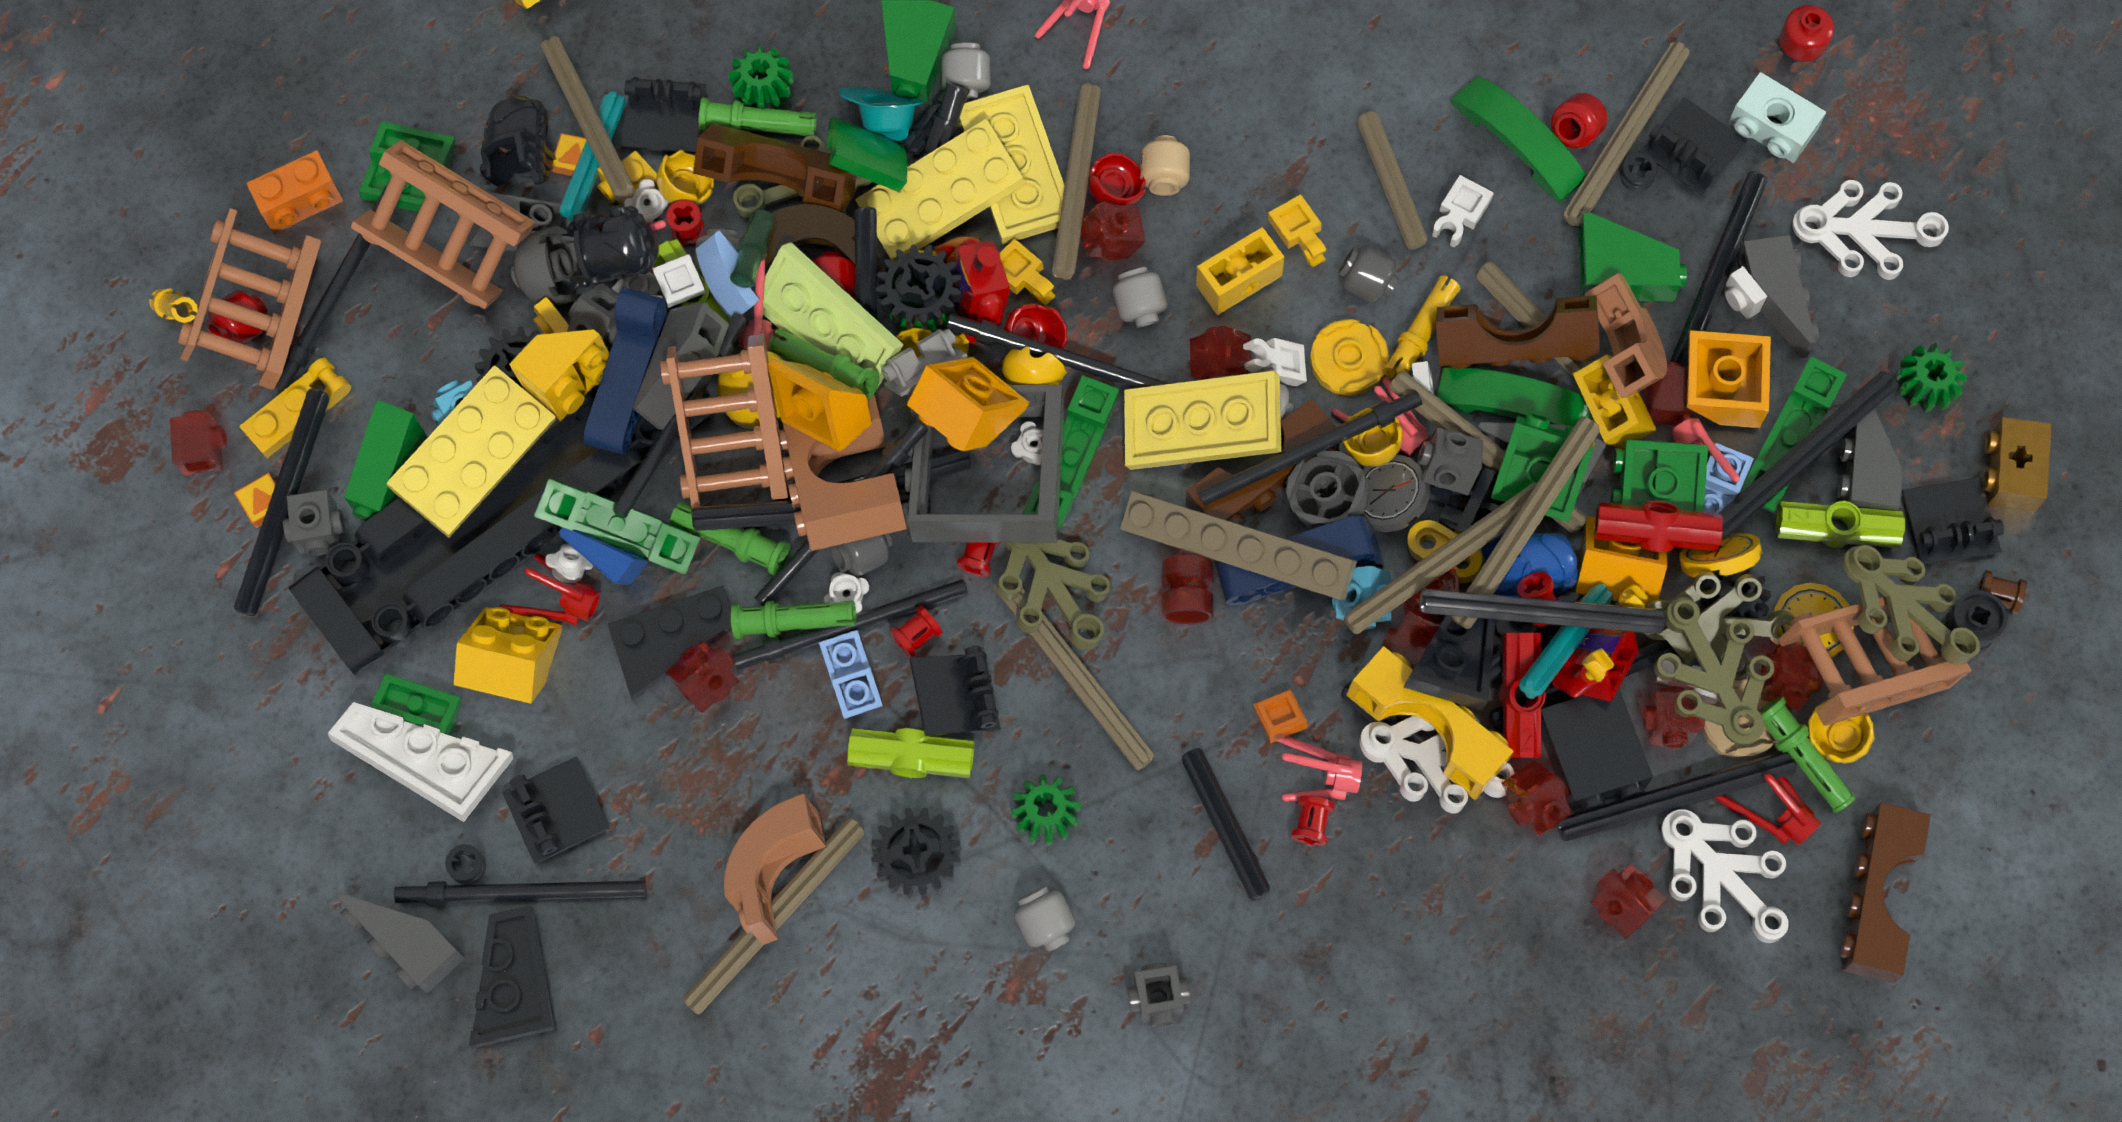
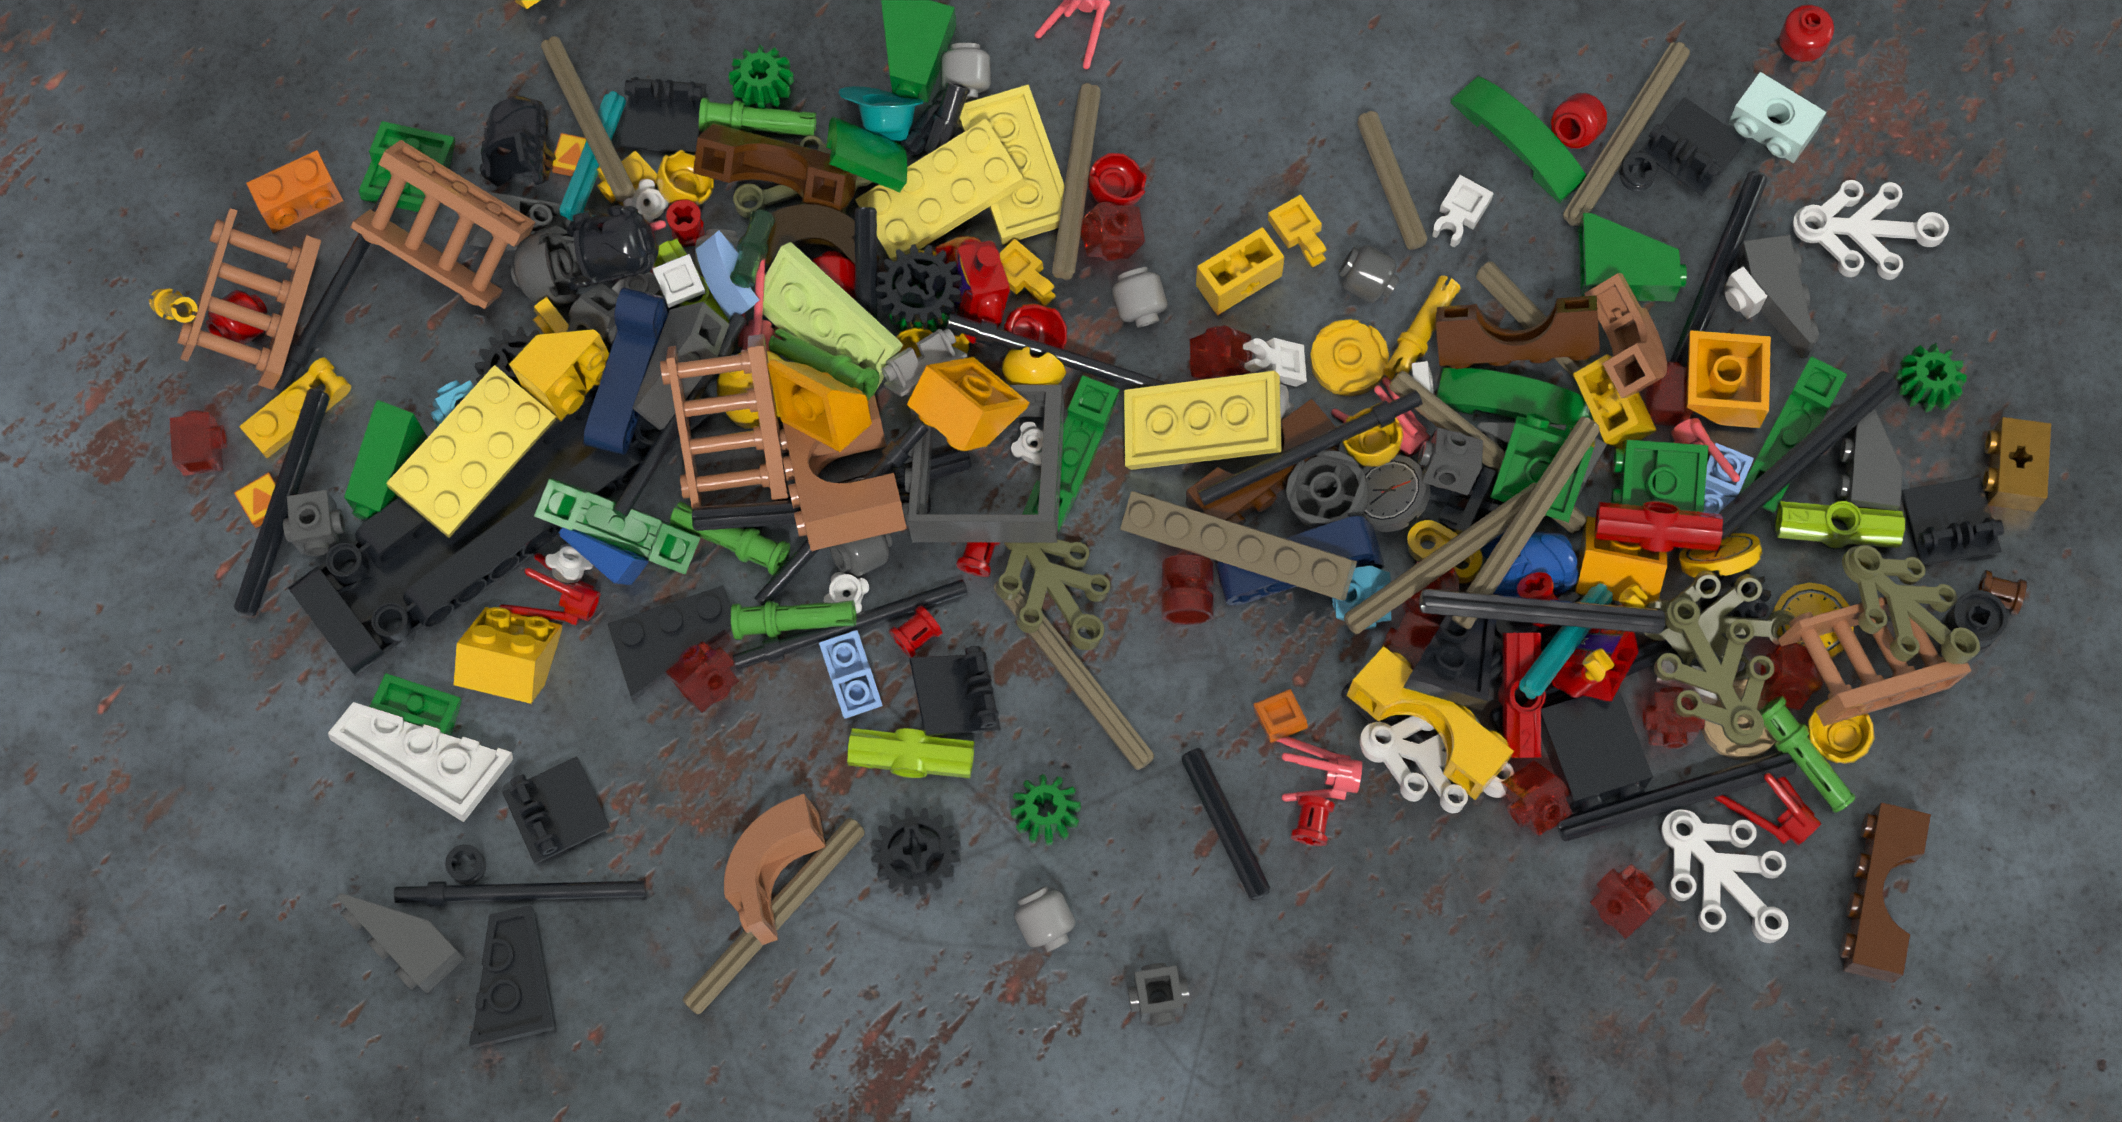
tan head [1140,135,1190,196] -> none

